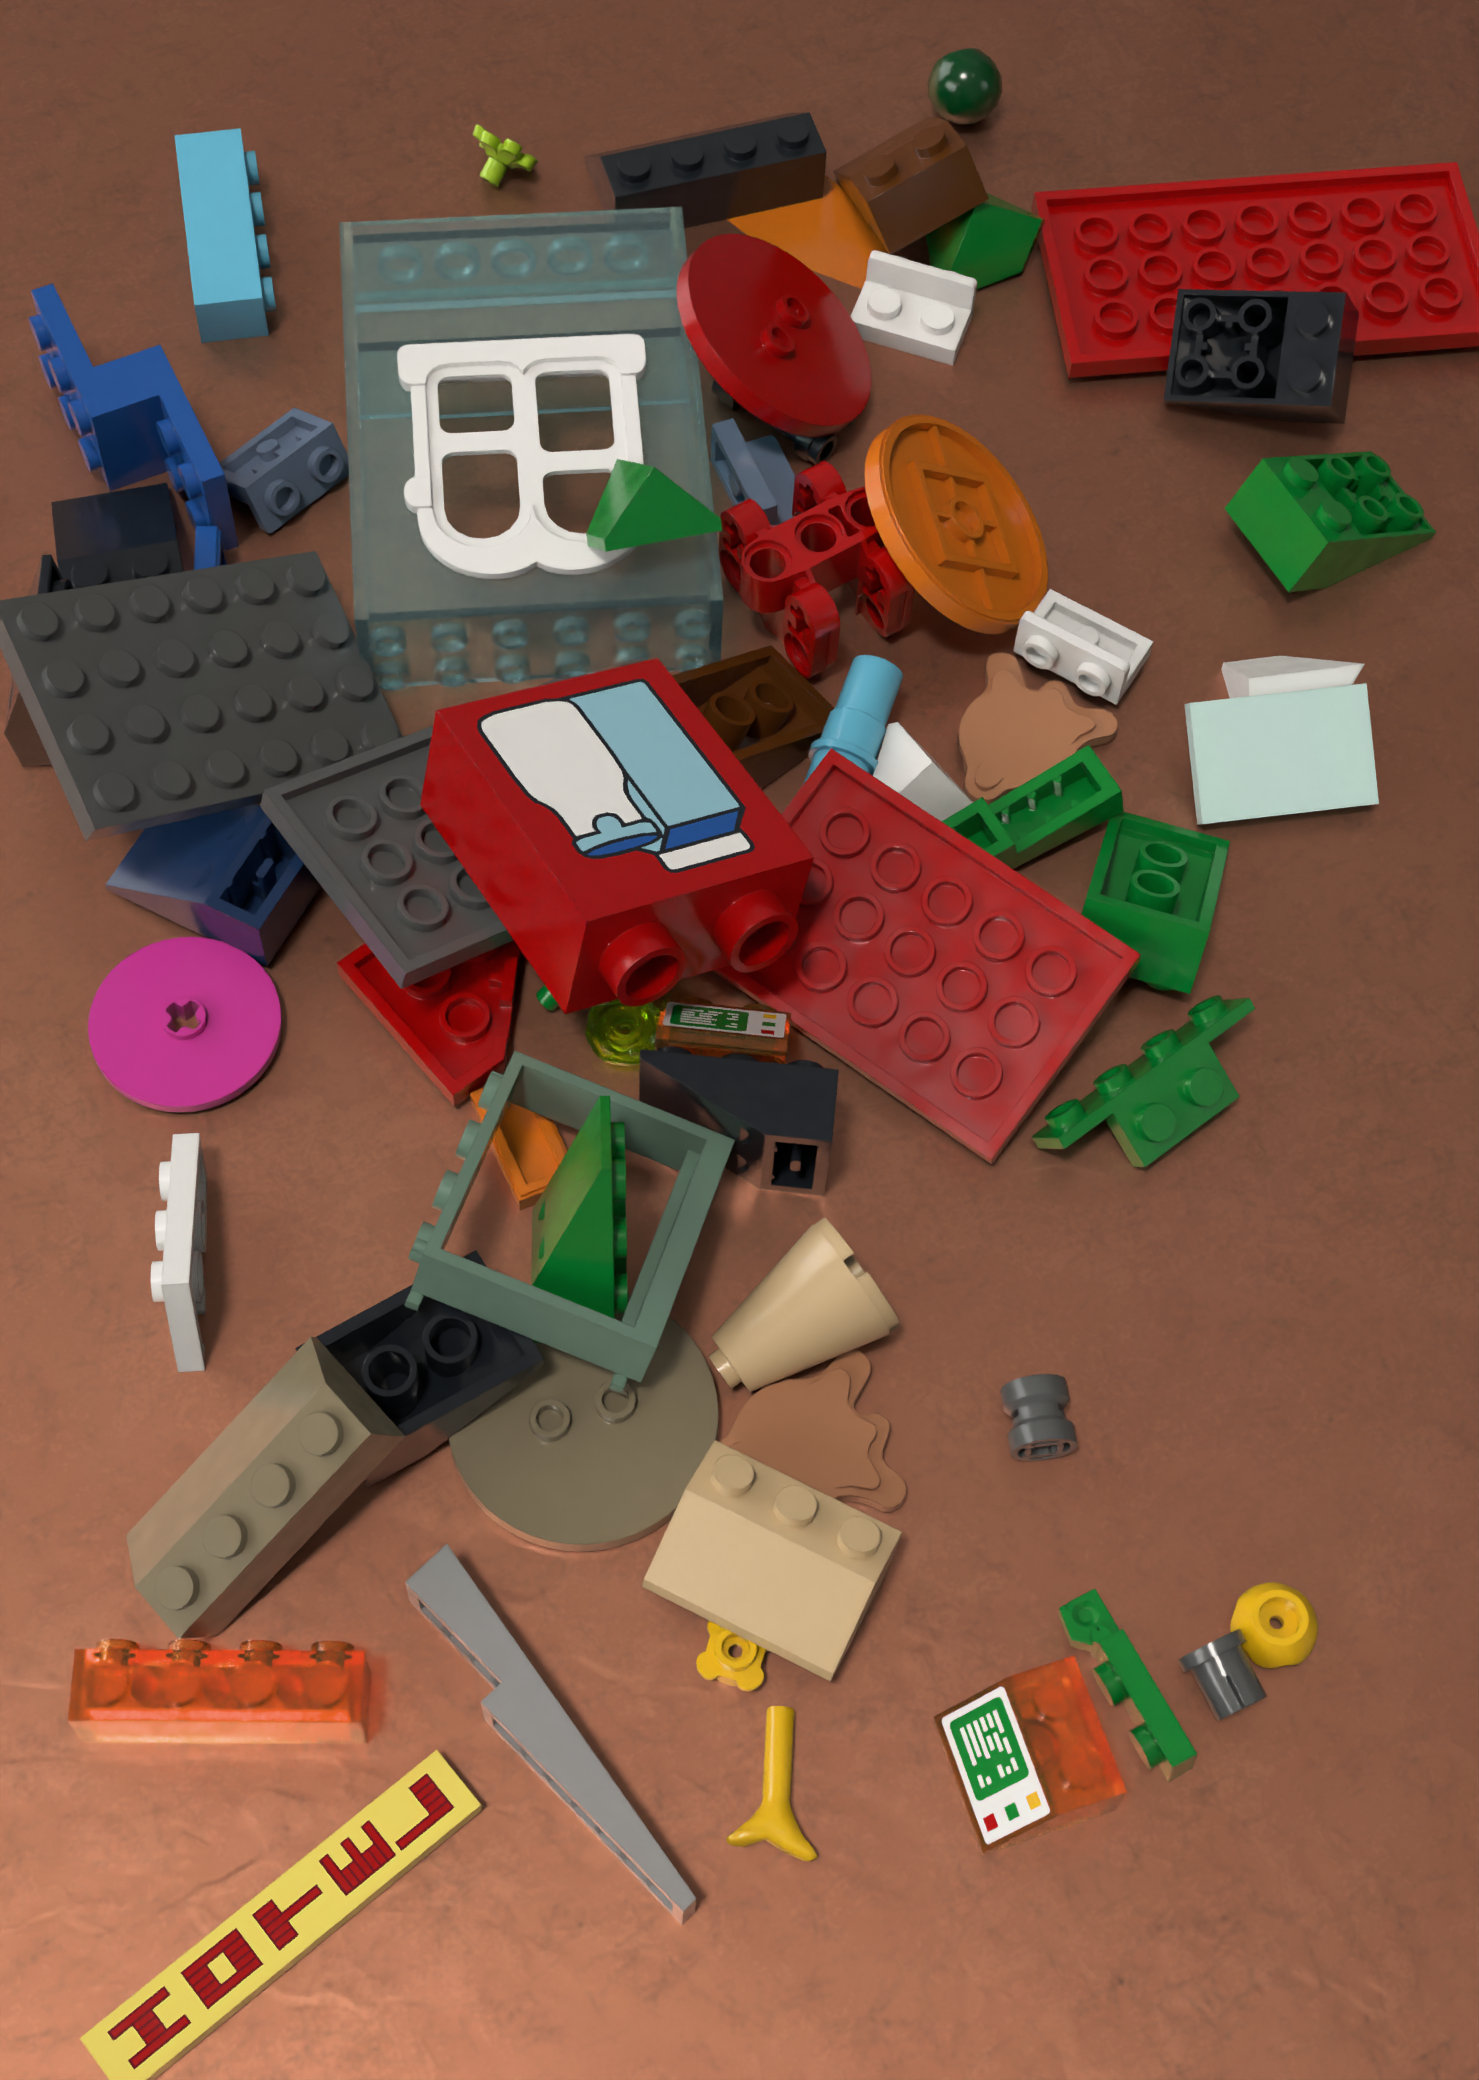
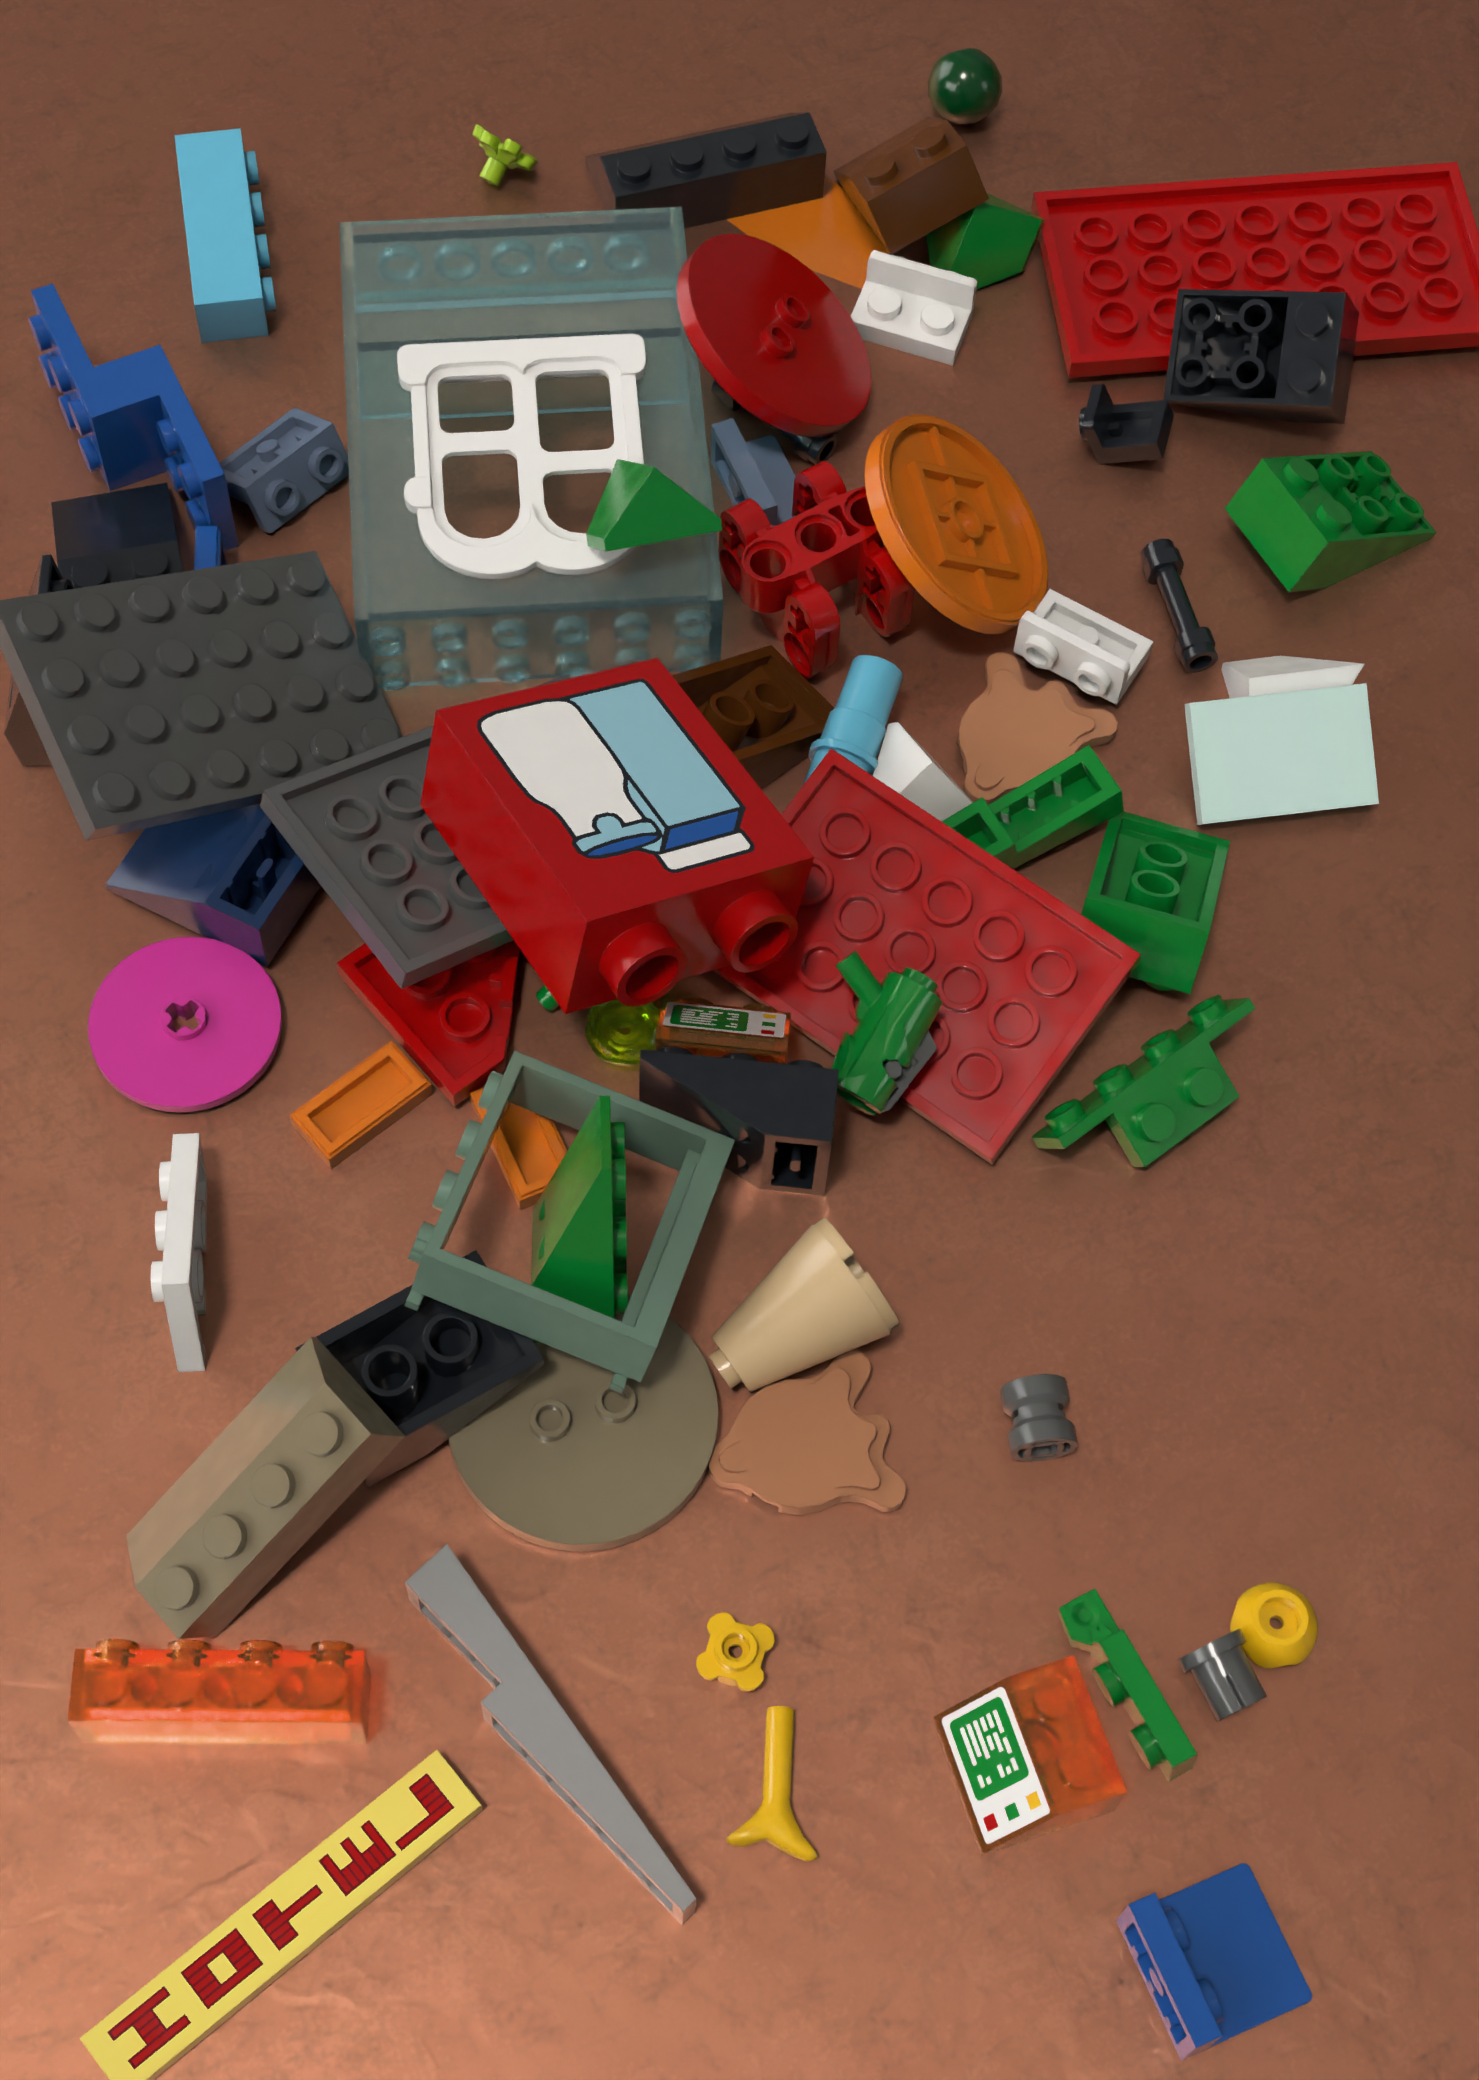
tan slope [642,1440,902,1682] -> none
none -> orange tile [289,1040,433,1169]
none -> green piece [831,950,942,1115]
none -> black bracket [1079,384,1174,464]
none -> blue bracket [1116,1863,1312,2061]
none -> black bar [1140,539,1218,673]

